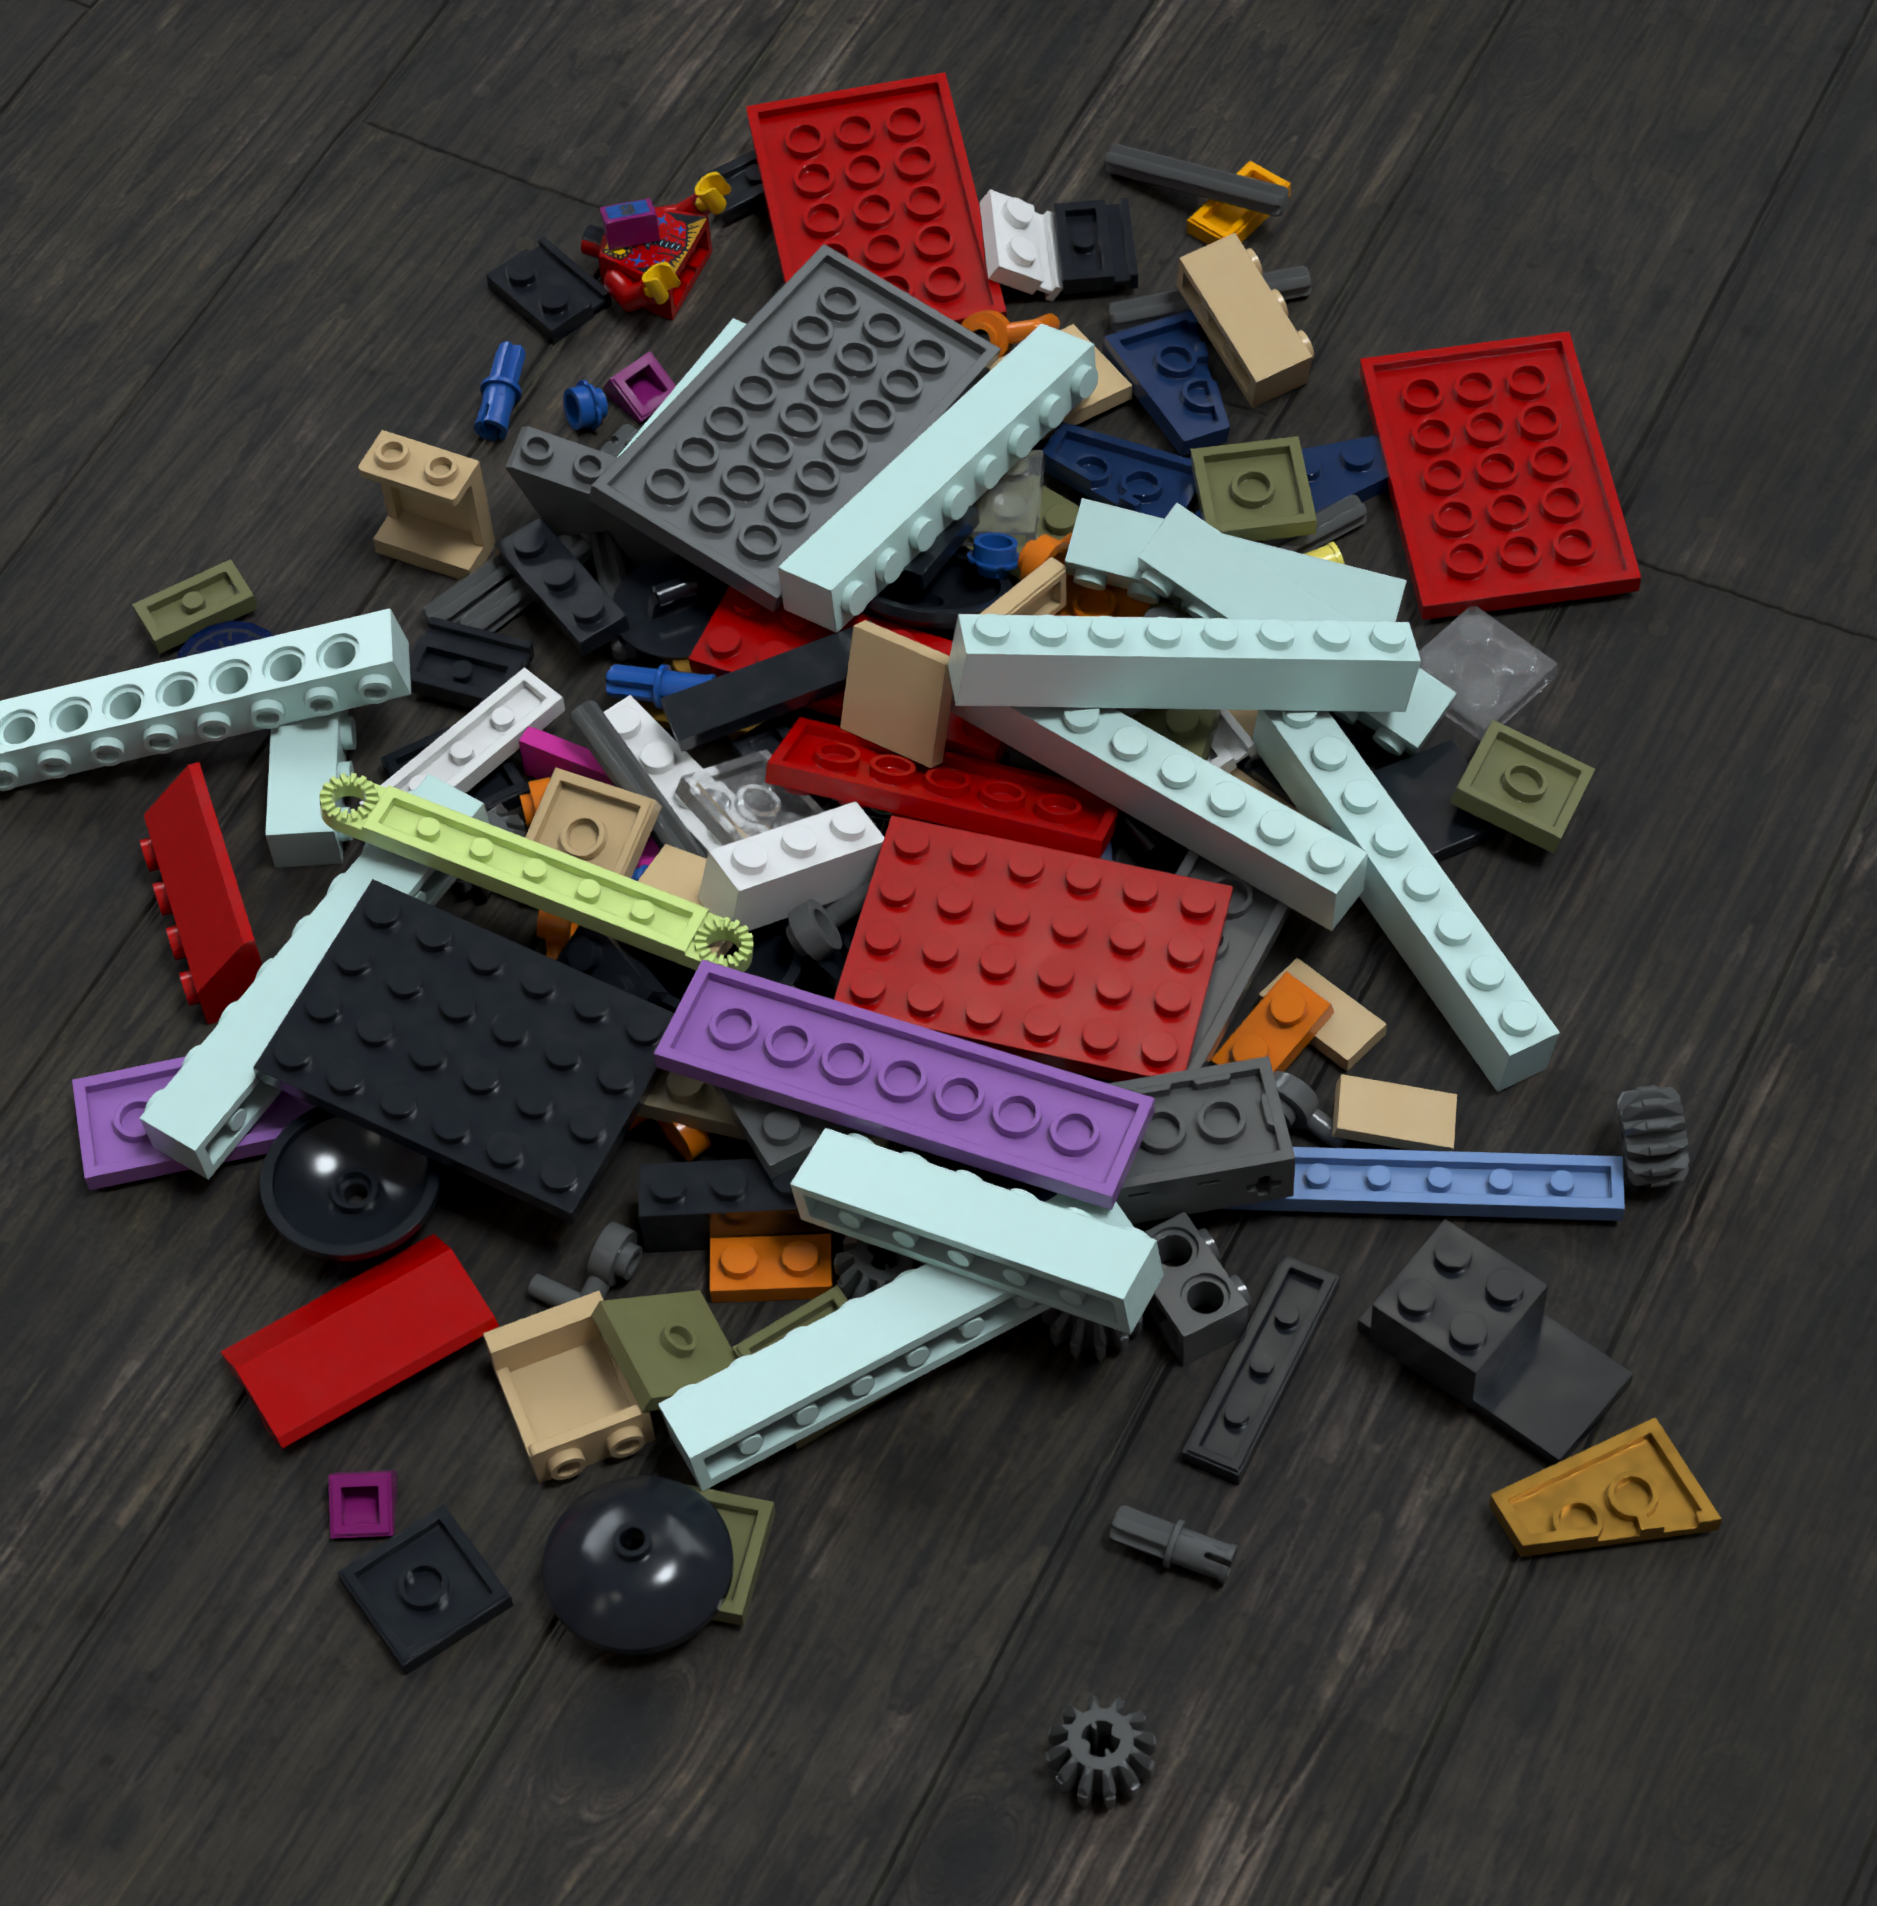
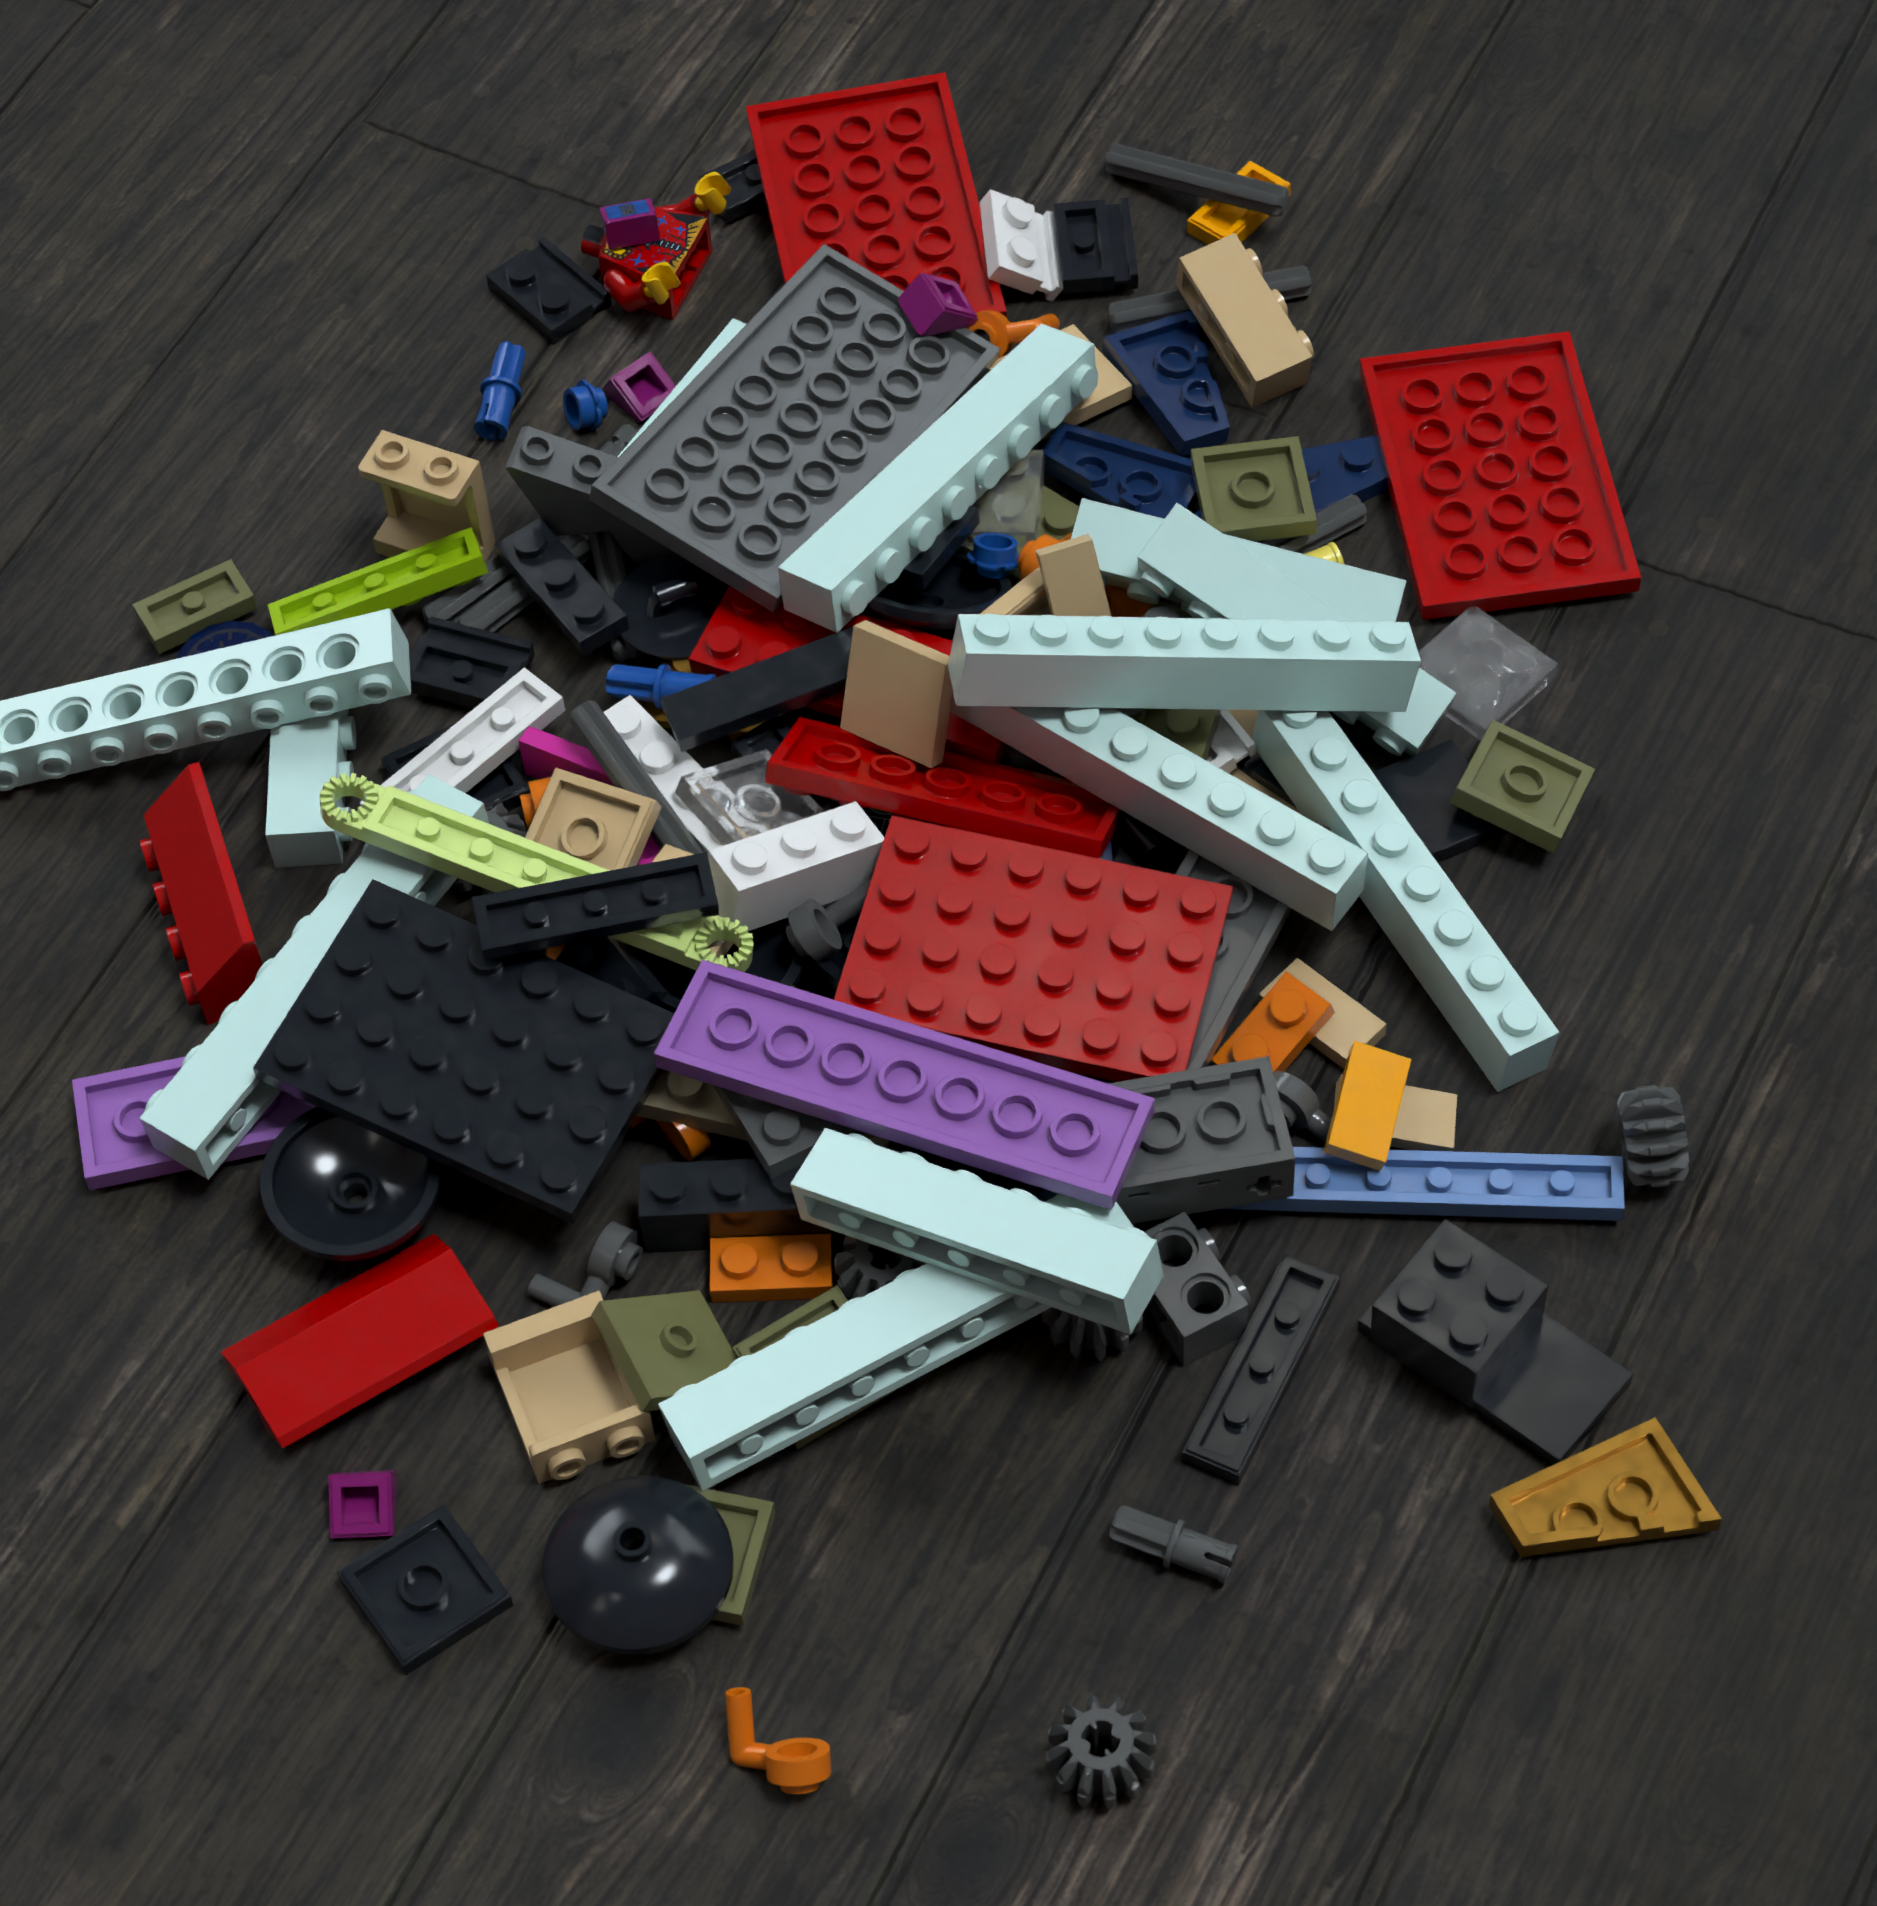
none -> lime plate [268,527,489,635]
none -> black plate [472,852,719,960]
none -> orange plate [725,1687,832,1794]
none -> magenta slope [898,273,978,336]
none -> tan tile [1035,534,1111,617]
none -> light orange tile [1323,1041,1411,1171]

